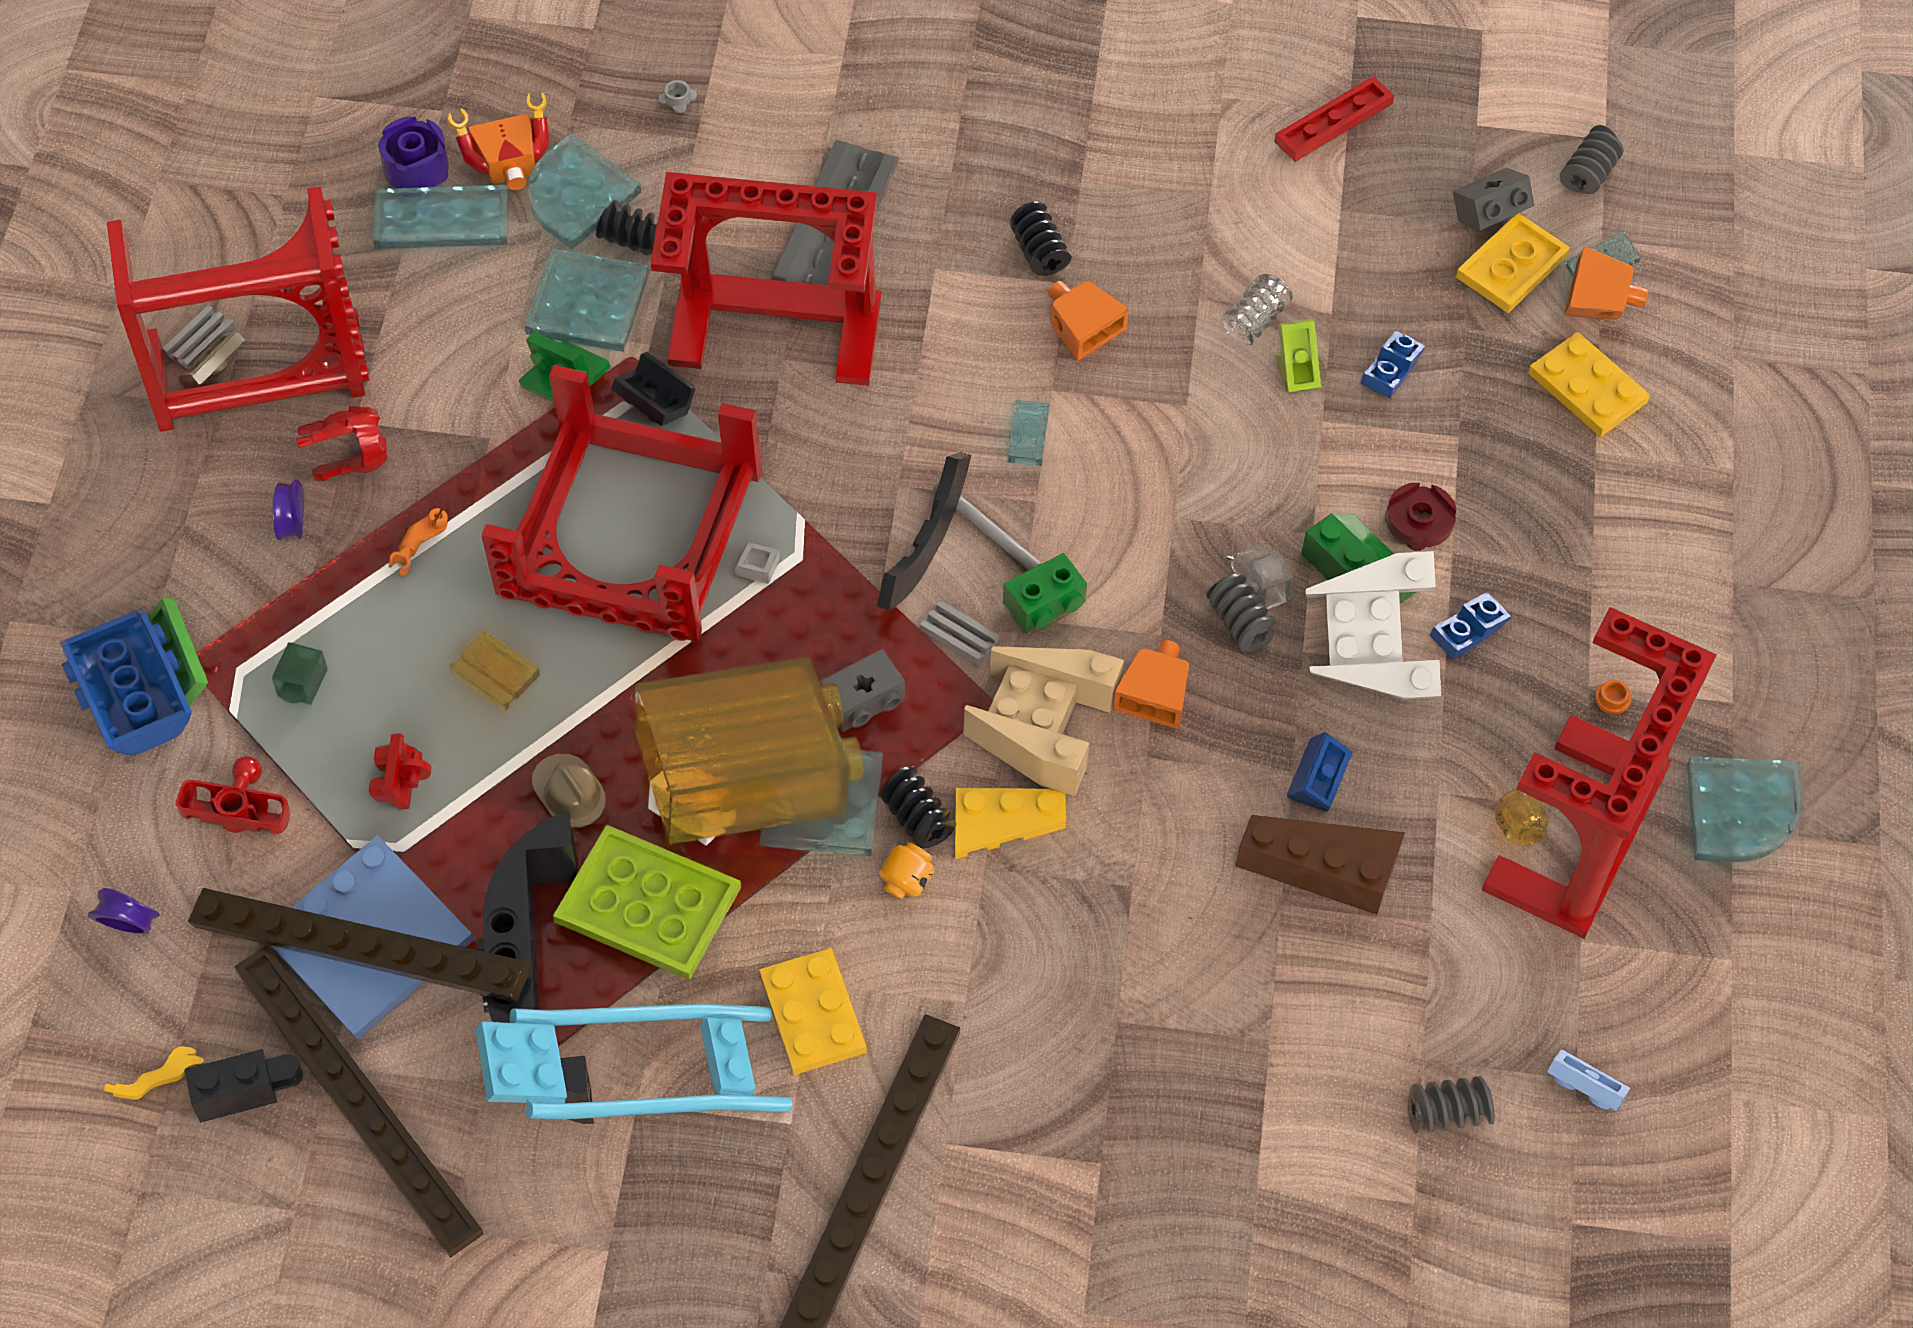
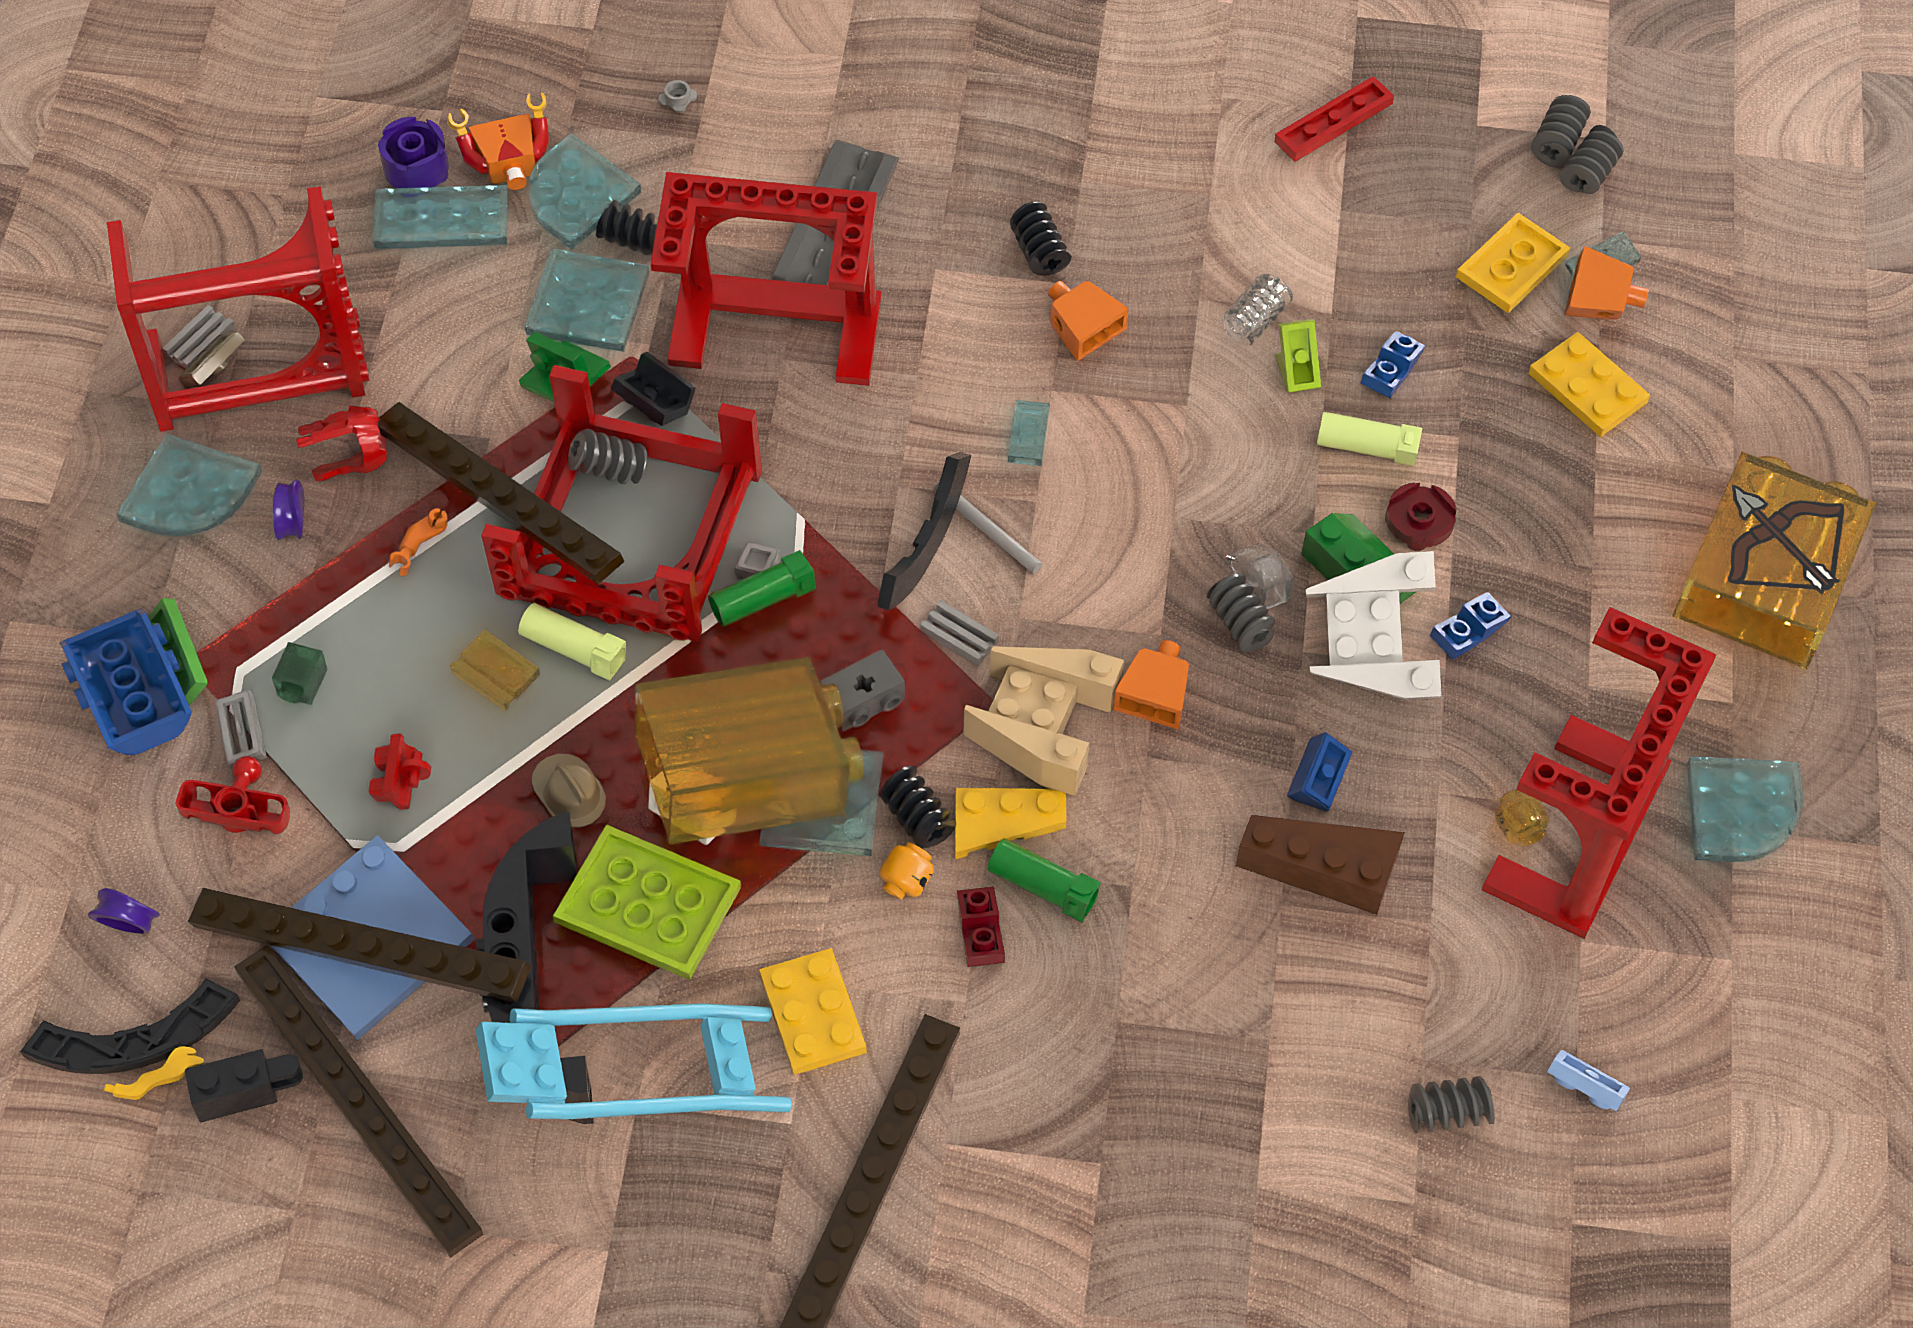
green brick [1003,553,1087,633] -> none
dark grey brick [1453,167,1535,230] -> none
orange plate [1595,679,1632,715] -> none
none -> black tile [20,978,240,1074]
none -> clear light blue plate [117,434,262,536]
none -> light grey tile [215,689,267,769]
none -> dark brown plate [378,402,624,585]
none -> yellowish green piece [518,603,626,681]
none -> dark grey piece [568,429,647,484]
none -> green piece [708,550,816,627]
none -> dark red slope [957,886,1005,967]
none -> green piece [987,838,1101,923]
none -> yellowish green piece [1317,411,1422,466]
none -> dark grey piece [1532,95,1591,167]
none -> clear yellow brick [1672,452,1876,669]

